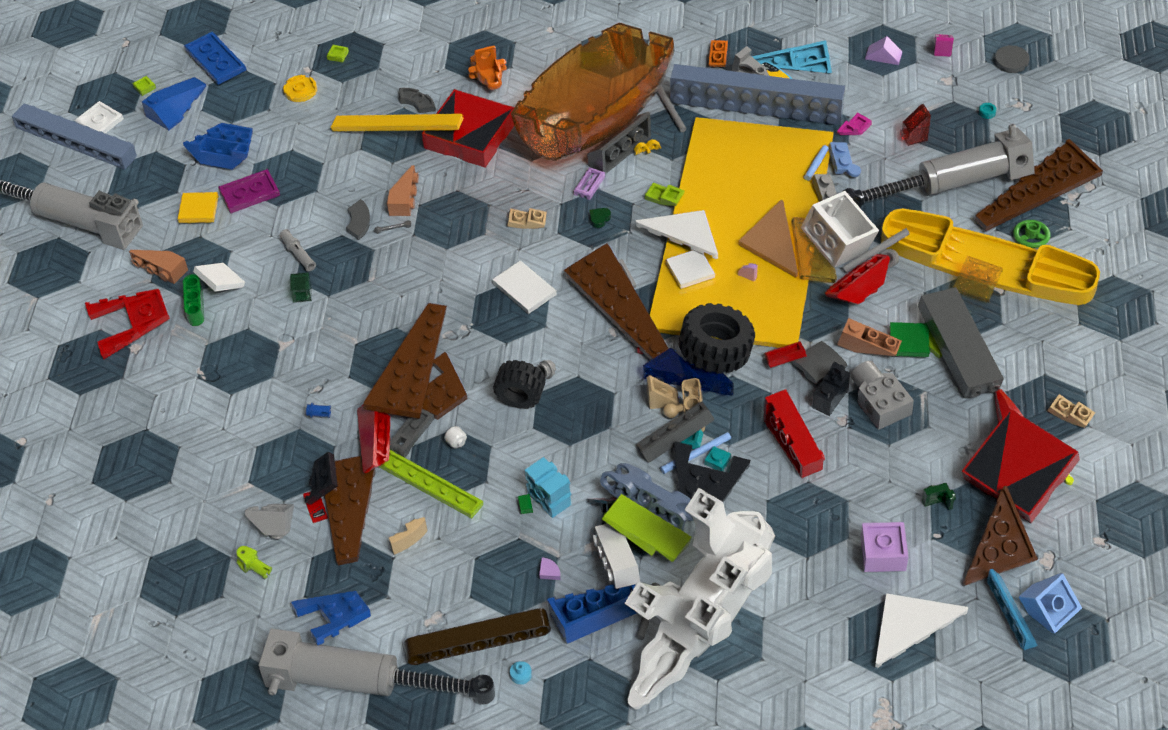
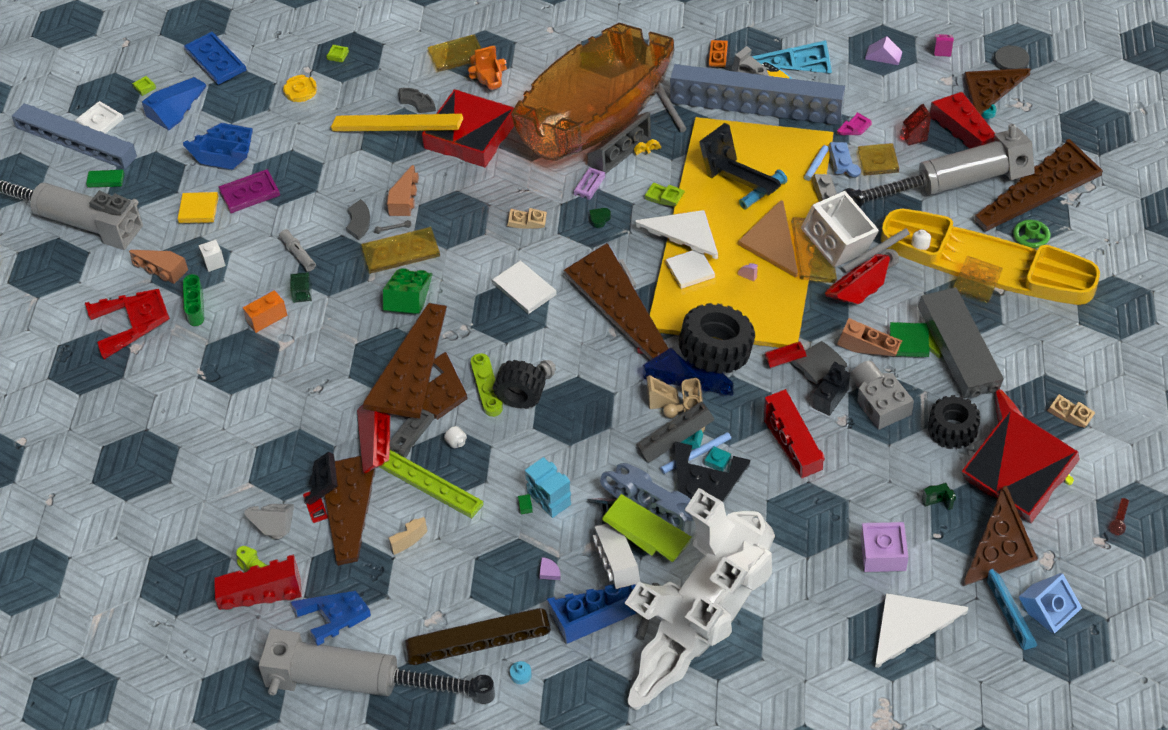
white tile [193,263,245,291] -> none
blue pin [306,403,331,418] -> none
none -> green tile [86,170,124,188]
none -> white brick [199,240,225,272]
none -> red wedge [214,554,302,610]
none -> orange brick [242,290,288,333]
none -> clear yellow tile [361,227,440,274]
none -> green slope [383,268,432,314]
none -> clear yellow tile [427,34,482,72]
none -> lime plate [471,353,503,417]
none -> black bracket [699,123,781,196]
none -> dark azure pin [739,169,788,210]
none -> clear yellow tile [858,143,899,176]
none -> white piece [911,230,931,250]
none -> black tyre [928,395,981,449]
none -> red wedge [929,92,995,149]
none -> reddish brown tile [964,68,1031,115]
none -> clear red bar [1109,498,1129,535]

